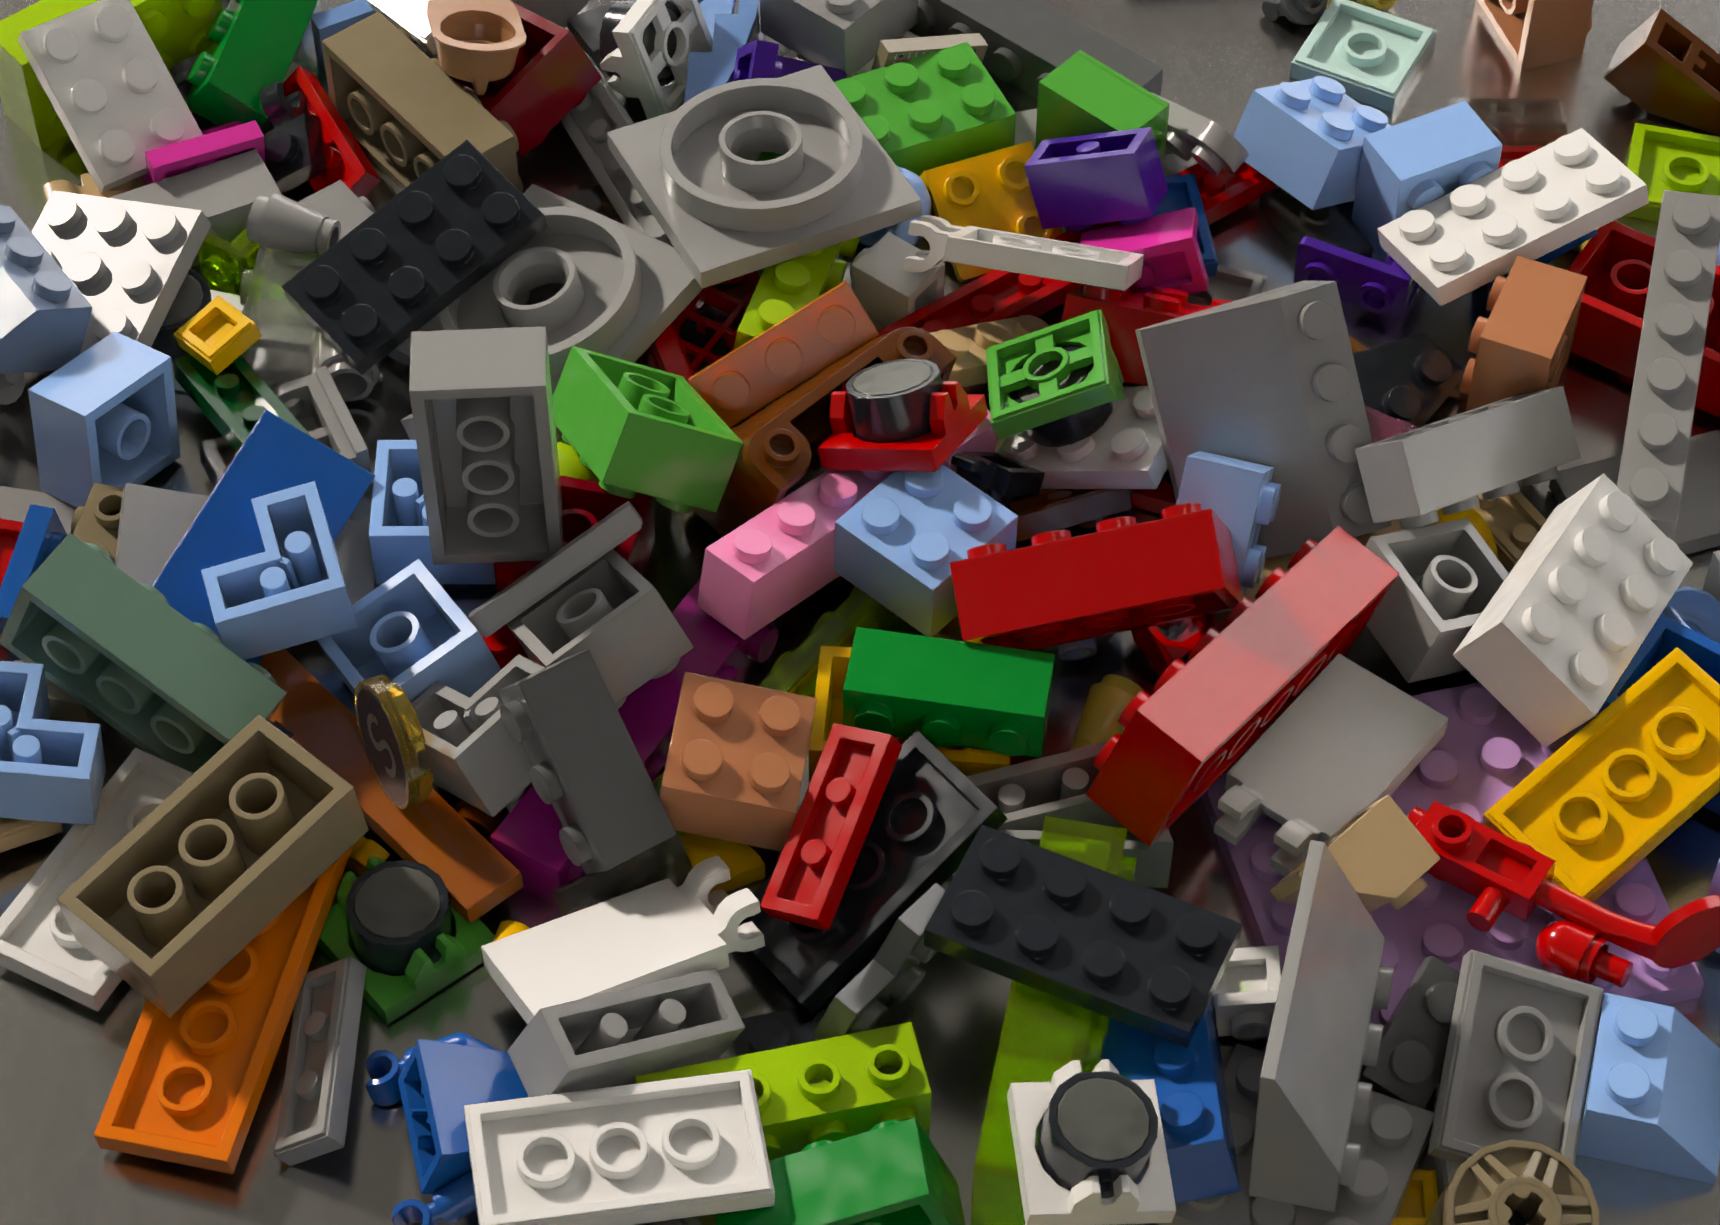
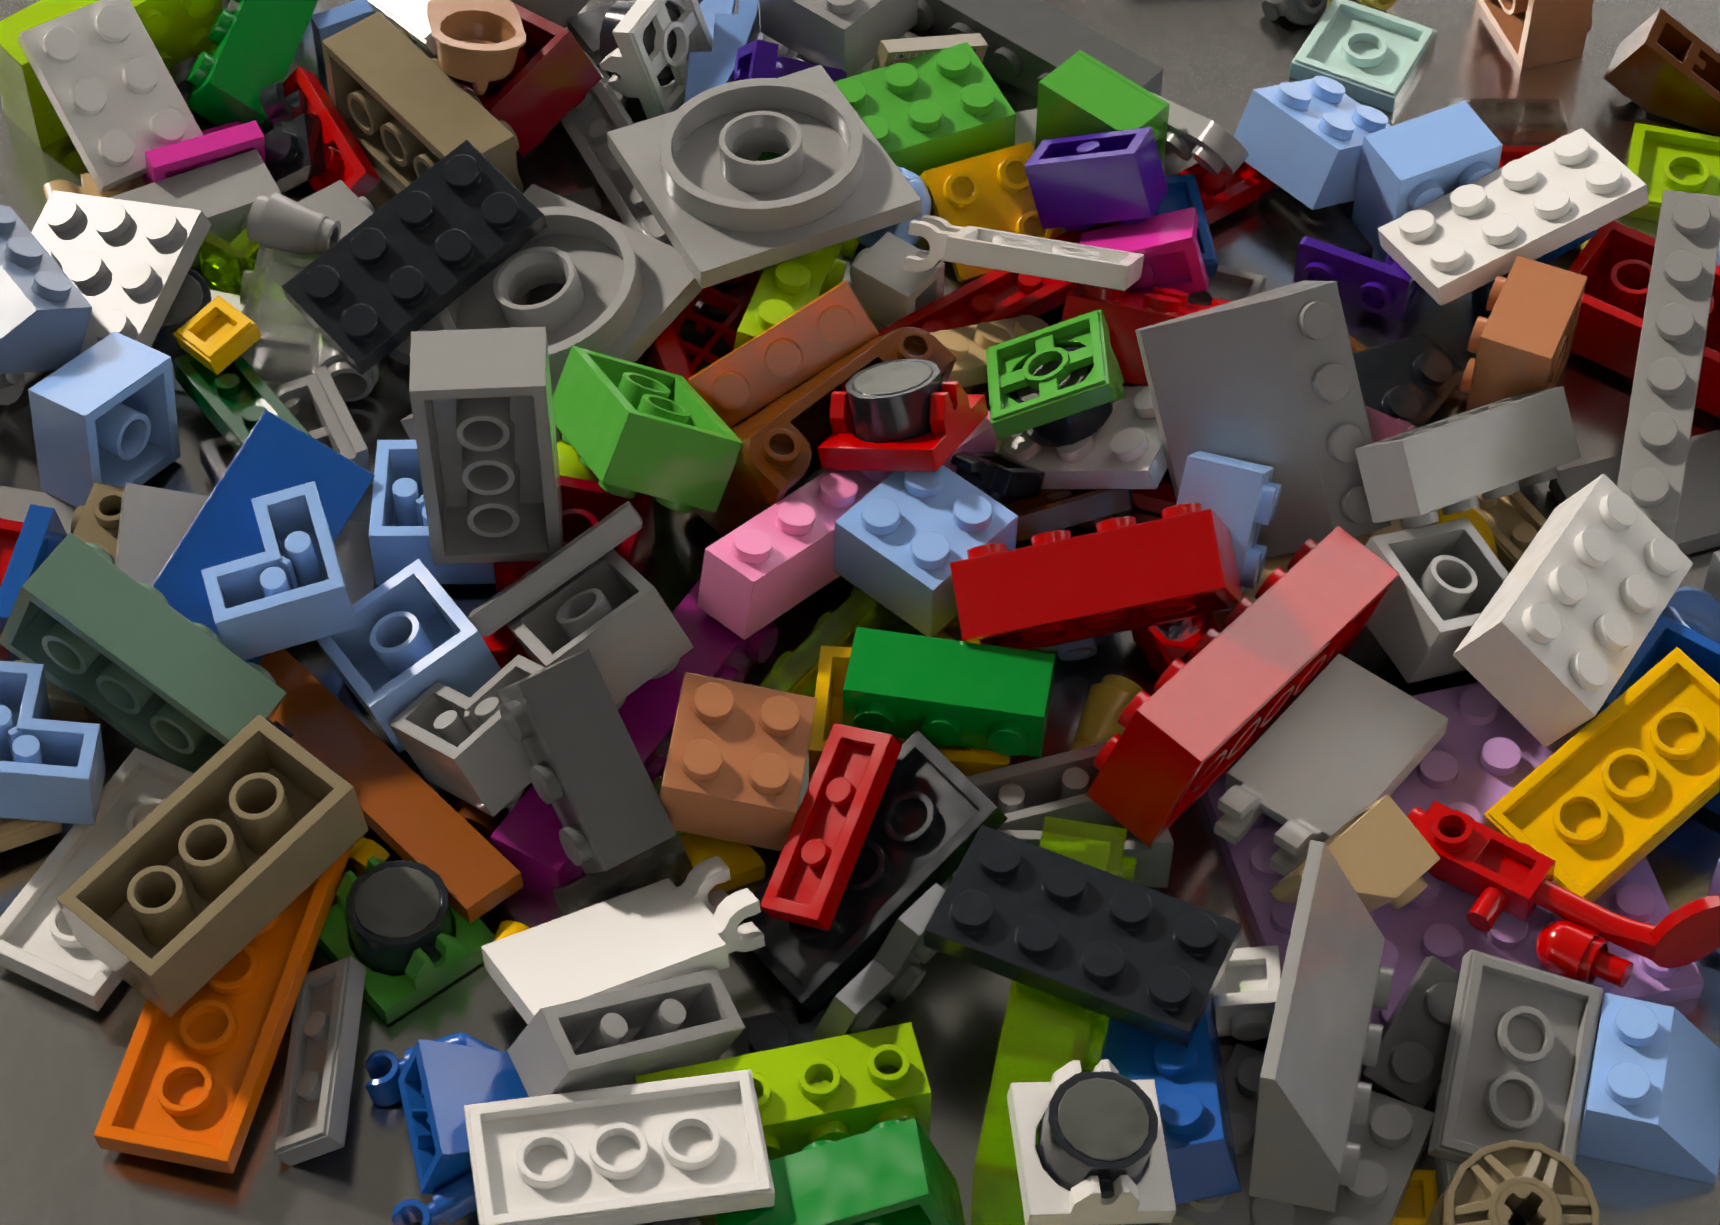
tile [355,674,433,810] -> none

